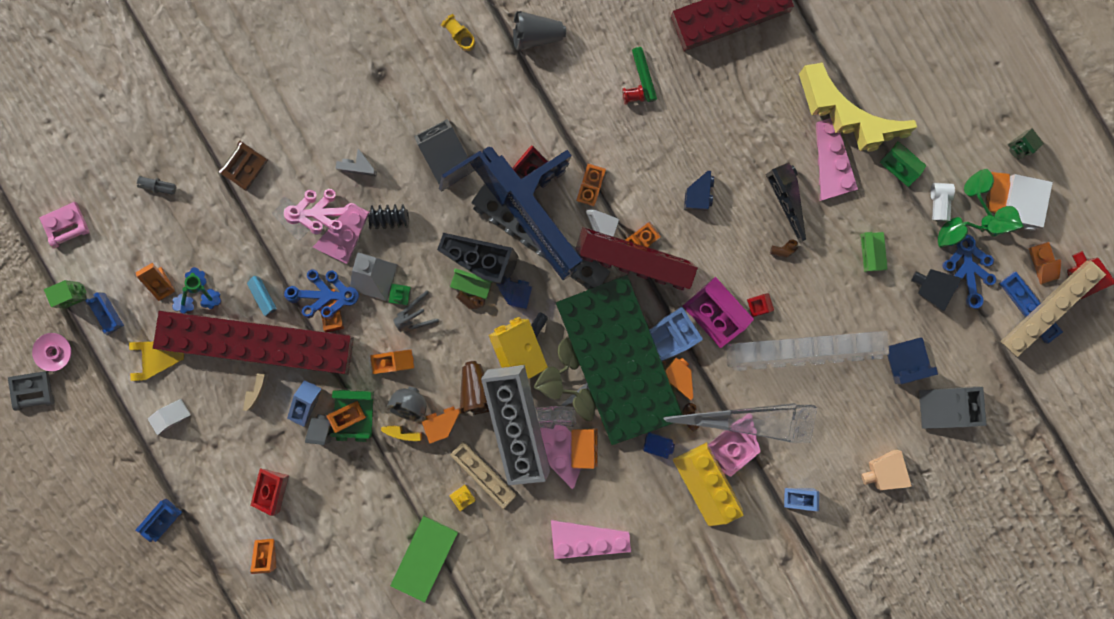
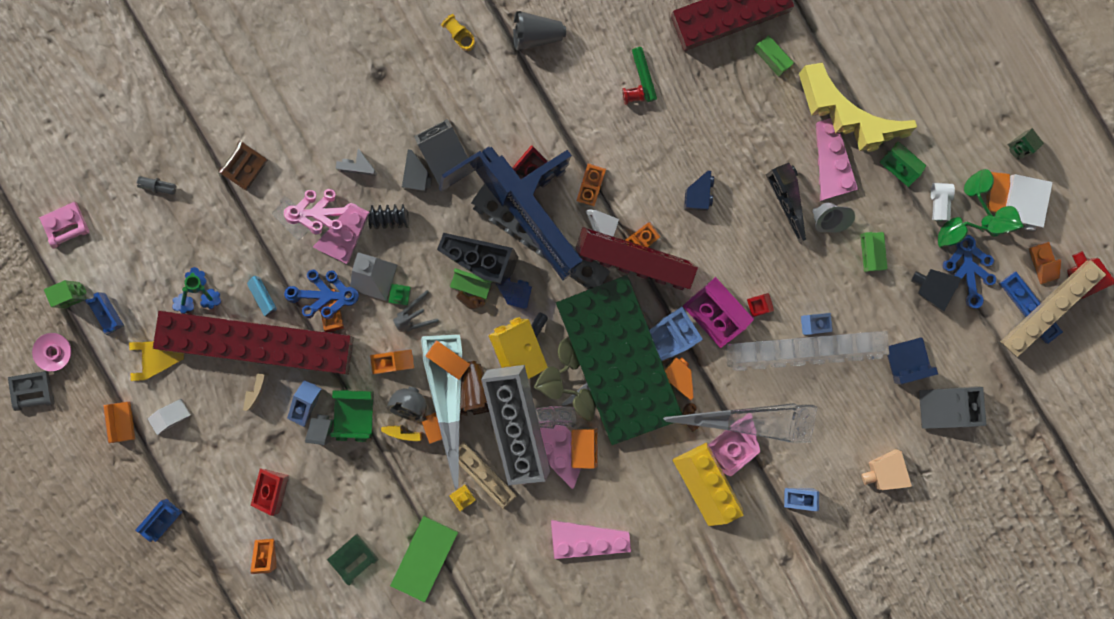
orange slope [136,263,175,301] -> none
orange slope [327,401,366,433] -> none
clear blue slope [643,432,675,459] -> none
reddish brown arm [770,239,798,258] -> none
none -> orange panel [104,401,135,443]
none -> clear green plate [327,534,379,586]
none -> dark grey slope [402,149,432,193]
none -> light aqua plate [421,335,462,490]
none -> orange slope [425,340,470,380]
none -> bright green panel [754,35,794,77]
none -> medium blue slope [801,313,833,335]
none -> light grey piece [812,202,855,232]

